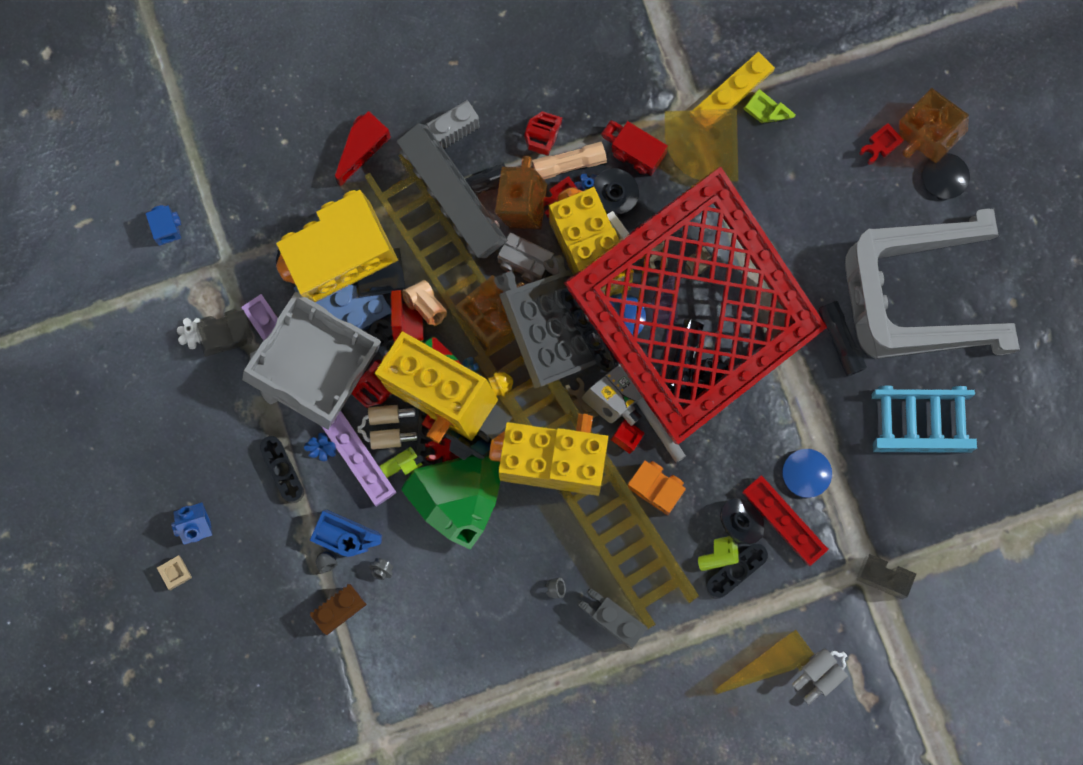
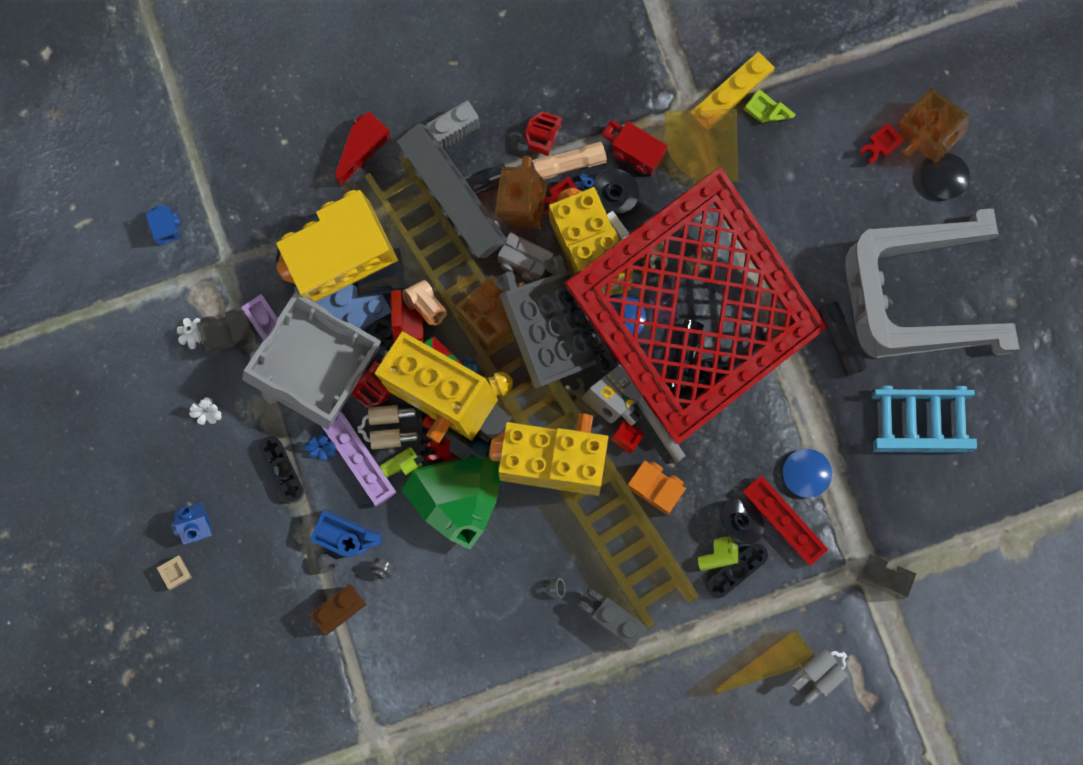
none -> white plant [189,397,221,425]

